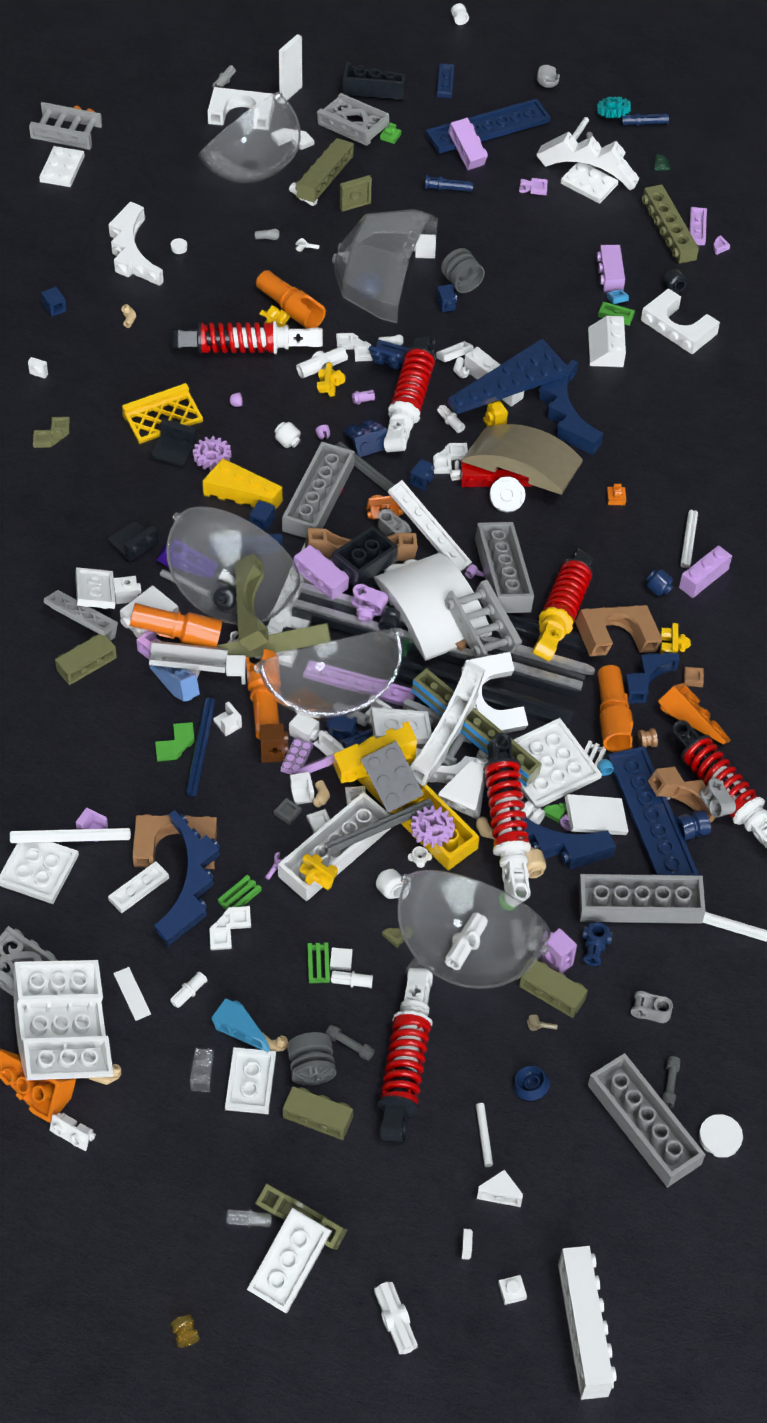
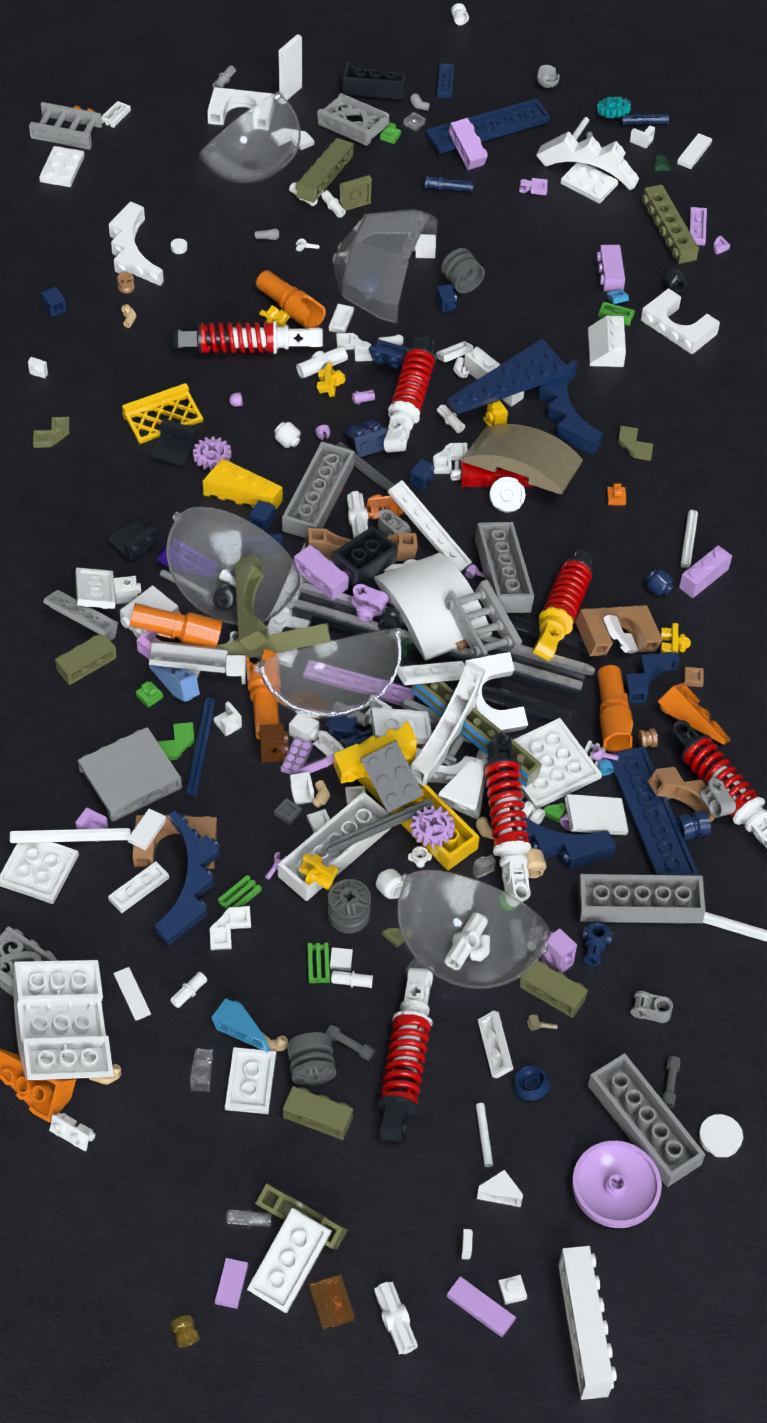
none -> light grey panel [78,727,182,822]
none -> white tile [101,101,131,128]
none -> medium nougat wheel [117,272,135,293]
none -> white tile [128,809,167,851]
none -> bright green tile [136,681,163,708]
none -> lavender tile [215,1258,248,1309]
none -> clear orange plate [309,1275,355,1330]
none -> white axle [321,190,346,218]
none -> dark grey wheel [328,879,371,933]
none -> white tile [329,304,354,333]
none -> white piece [347,491,368,538]
none -> white tile [396,661,465,685]
none -> clear plate [404,112,425,131]
none -> light grey arm [410,93,430,111]
none -> lavender tile [447,1277,516,1337]
none -> white arm [470,935,490,962]
none -> clear plate [473,855,495,879]
none -> white plate [478,1011,513,1078]
none -> lavender dish [572,1141,662,1228]
none -> lavender hand [590,745,619,761]
none -> white tile [603,615,638,653]
none -> olive tile [618,426,653,461]
none -> white panel [630,126,655,148]
none -> white tile [677,133,712,169]

